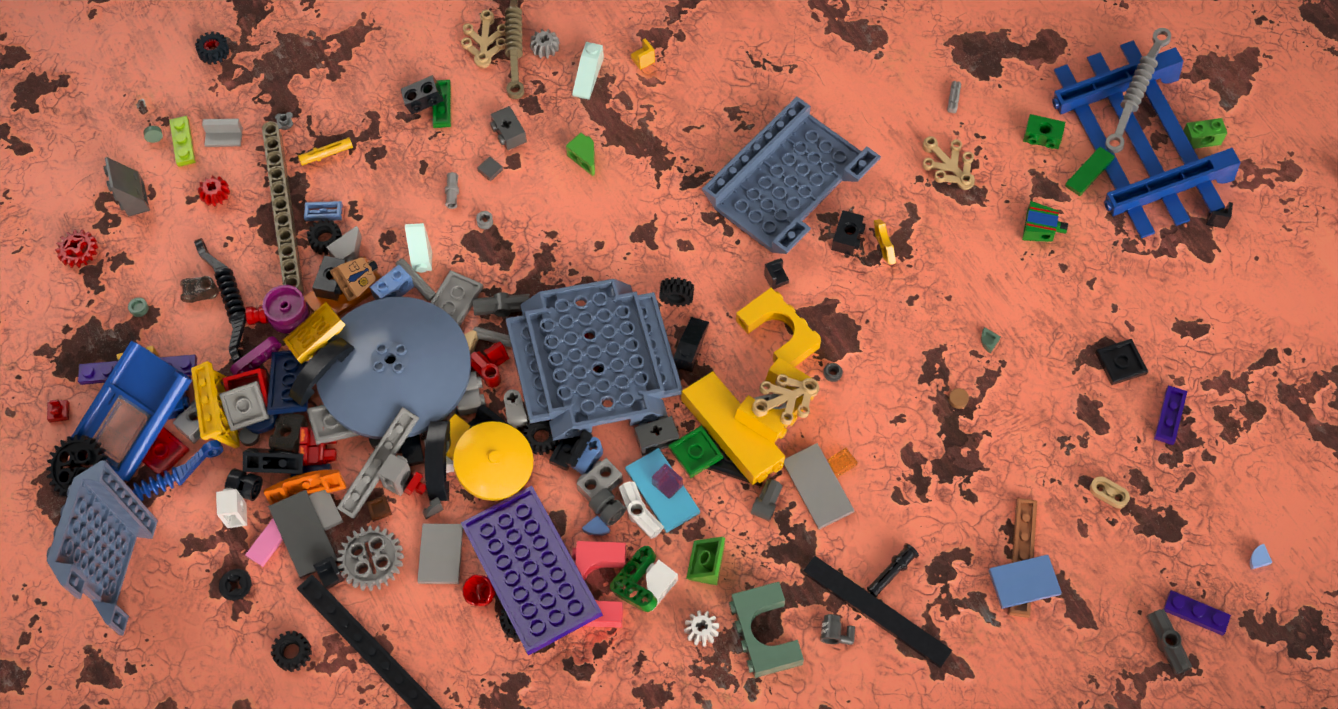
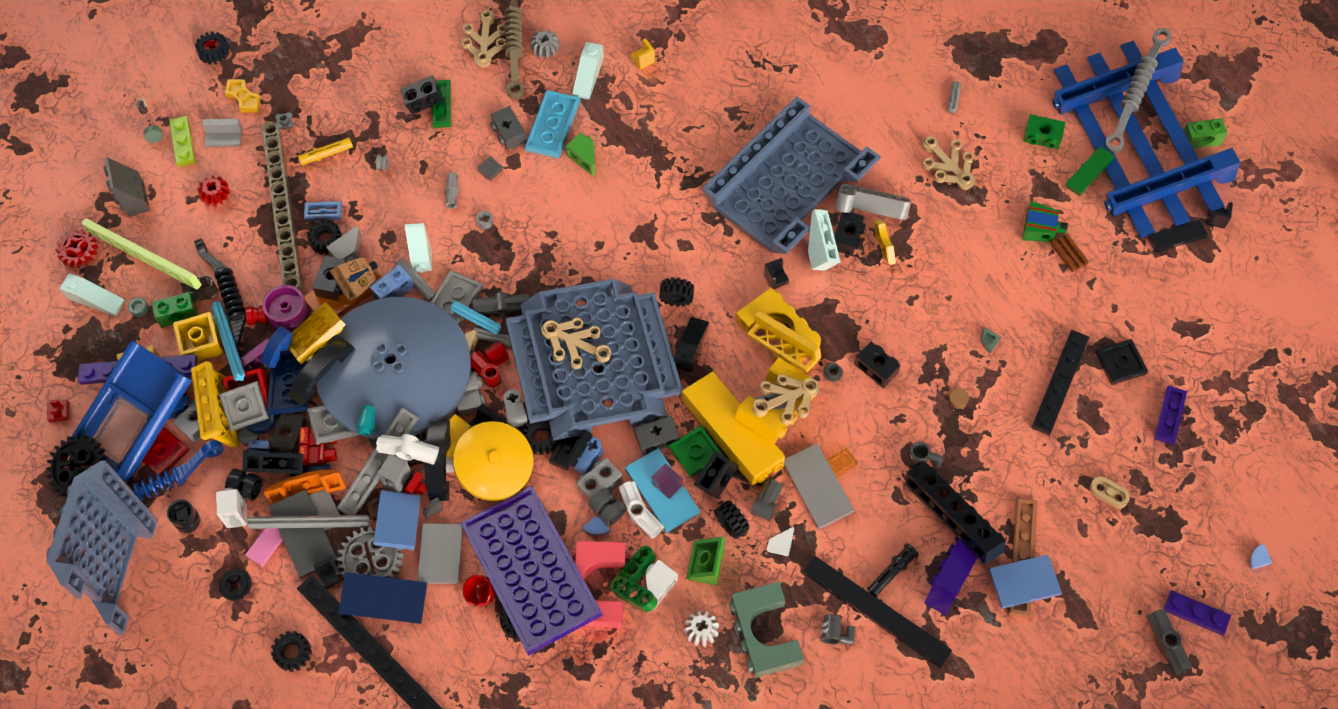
none -> light aqua slope [59,273,125,316]
none -> yellowish green tile [82,218,202,290]
none -> green brick [152,292,198,328]
none -> black wheel [167,499,201,534]
none -> yellow brick [173,312,224,362]
none -> medium azure axle [211,301,245,381]
none -> yellow tile [225,79,261,113]
none -> light grey axle [247,515,370,529]
none -> medium blue tile [248,440,269,449]
none -> blue slope [260,326,292,368]
none -> dark blue tile [338,572,427,624]
none -> teal cone [355,405,375,436]
none -> medium blue tile [373,490,421,550]
none -> light grey bush [376,154,389,171]
none -> white piece [376,434,439,465]
none -> medium azure axle [450,301,501,334]
none -> medium azure tile [525,90,581,158]
none -> tan plant [541,318,611,369]
none -> black brick [694,451,739,499]
none -> black tyre [714,500,750,539]
none -> yellow fence [747,310,821,373]
none -> white sticker [767,527,794,556]
none -> light aqua slope [808,209,841,271]
none -> light grey beam [835,184,911,219]
none -> black brick [854,342,901,389]
none -> black brick [905,462,1006,564]
none -> dark grey piece [909,442,943,468]
none -> dark purple wedge [924,536,978,615]
none -> black plate [1031,330,1089,436]
none -> dark orange tile [1051,233,1089,272]
none -> black tile [1148,220,1208,253]

